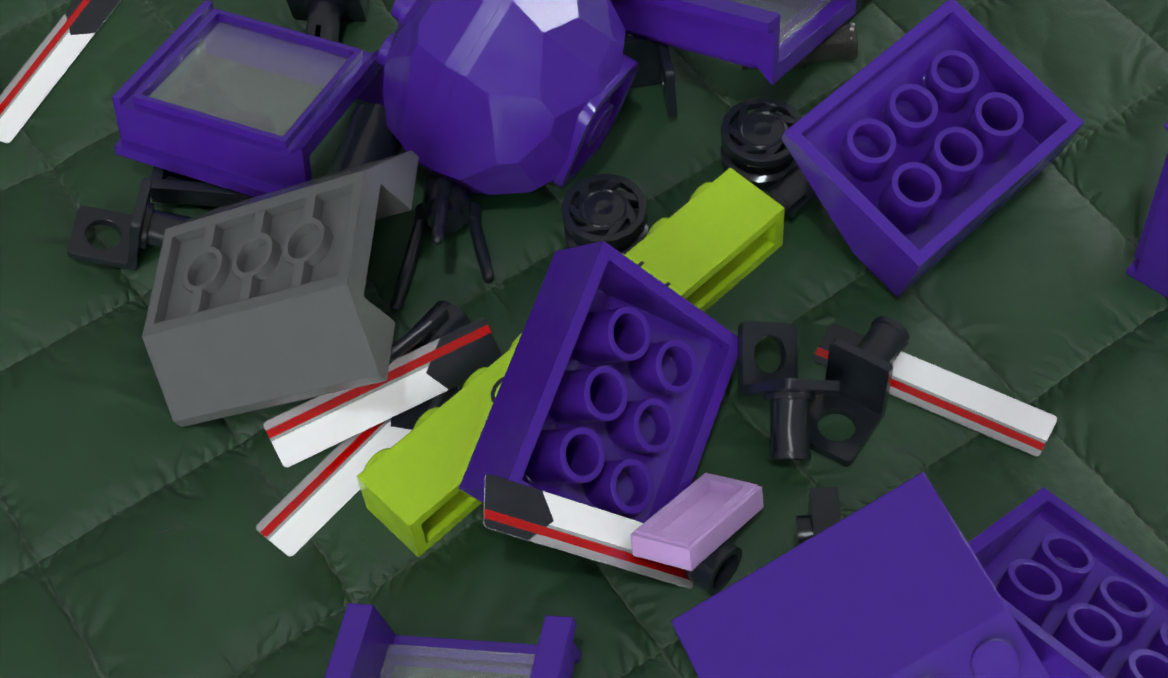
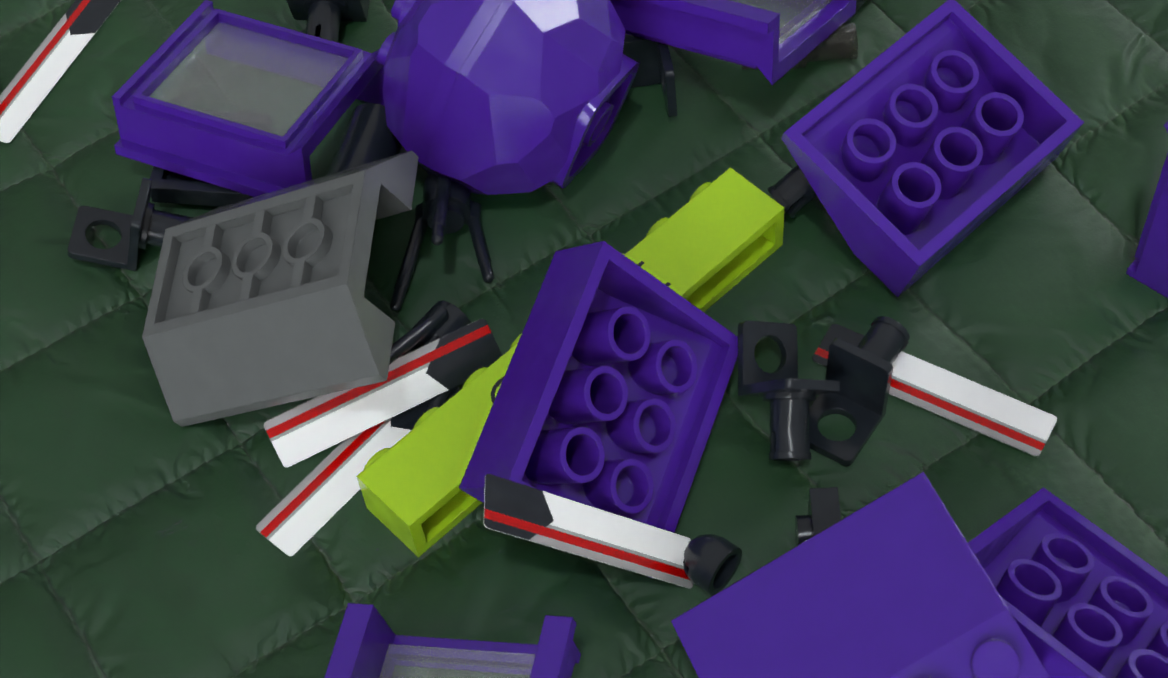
black wheel [562,173,648,254] -> none
lavender tile [630,473,764,571] -> none
black wheel [720,97,802,191] -> none

